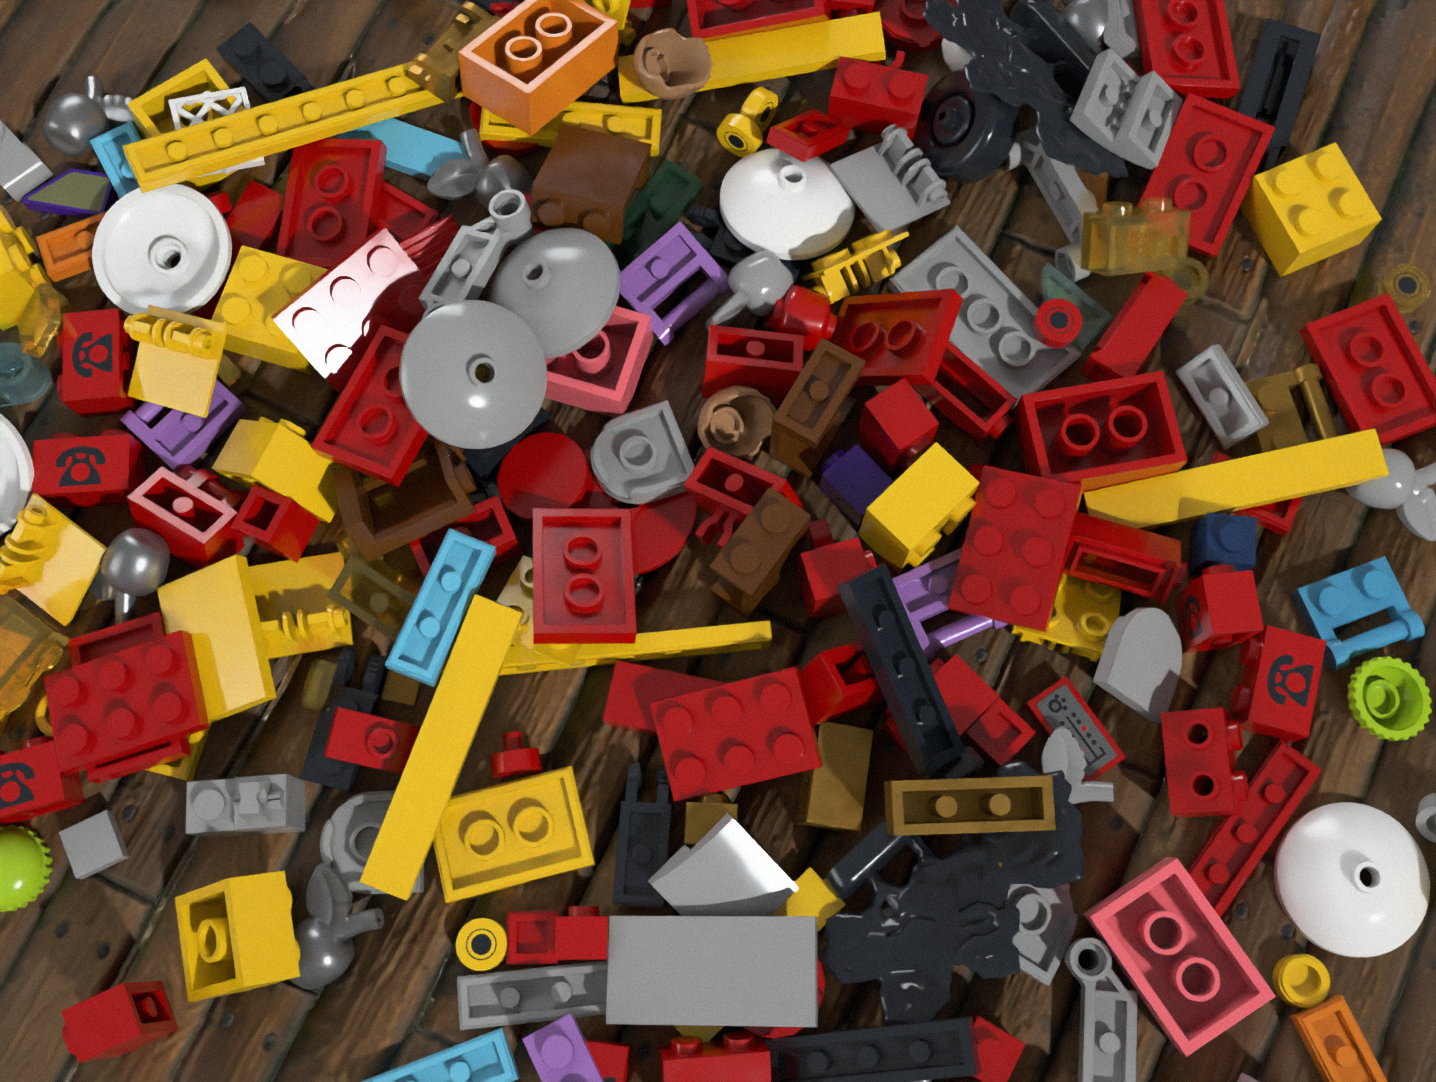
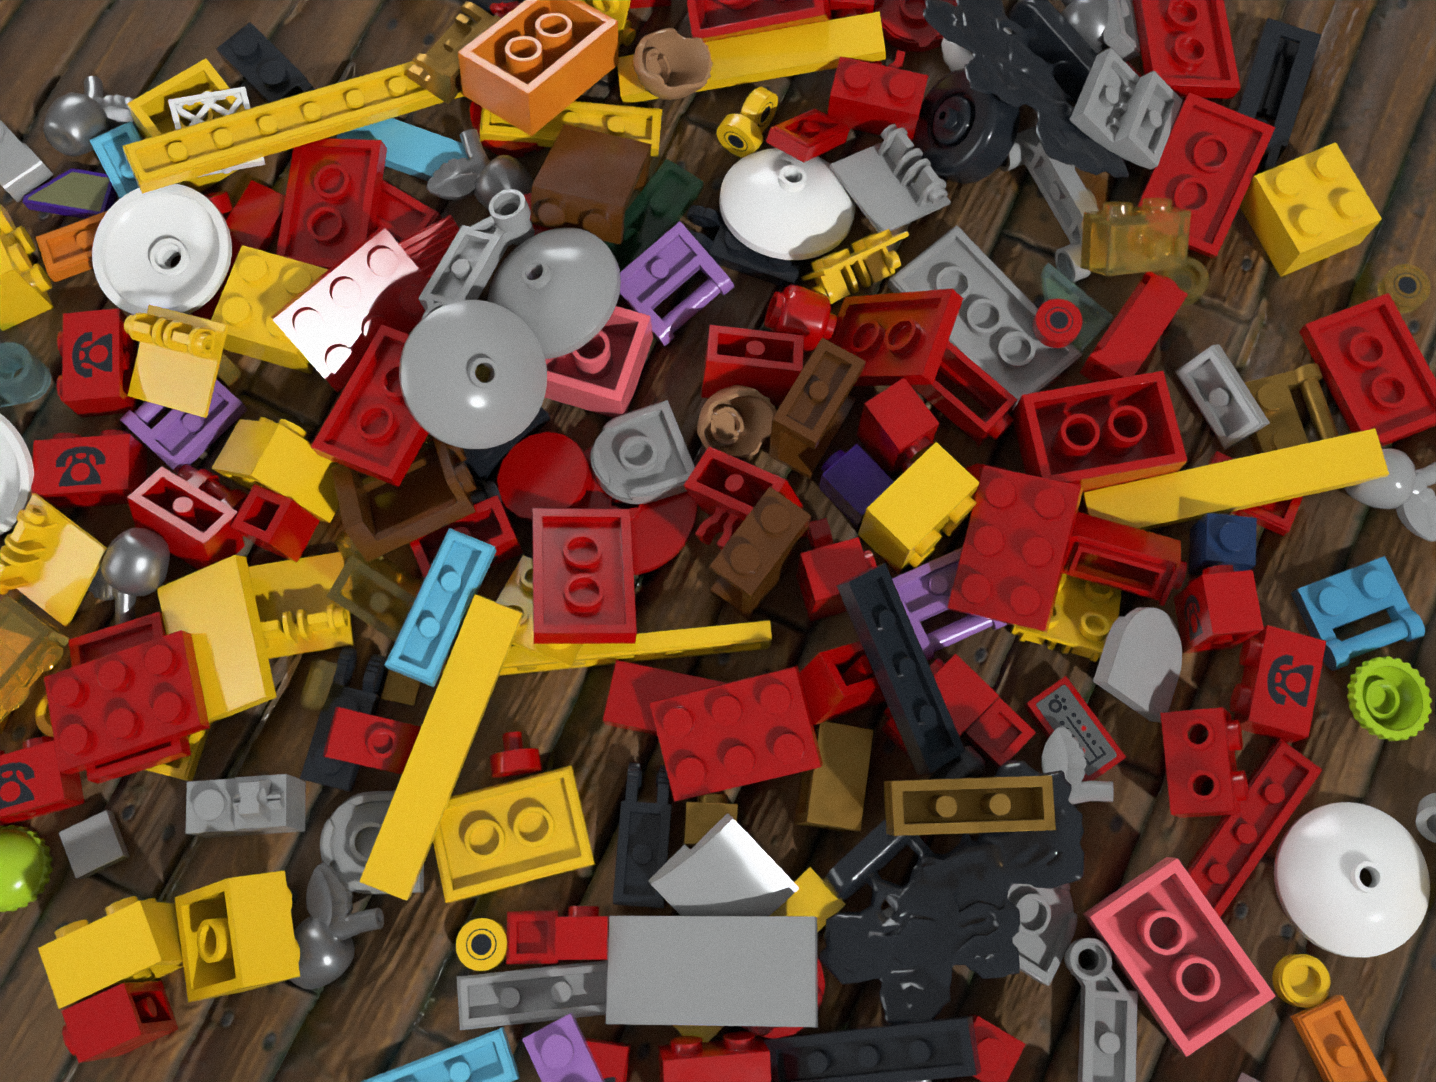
clear yellow tile [18,283,75,359] -> none
light grey piece [705,250,794,331] -> none
none -> yellow brick [38,896,184,1009]

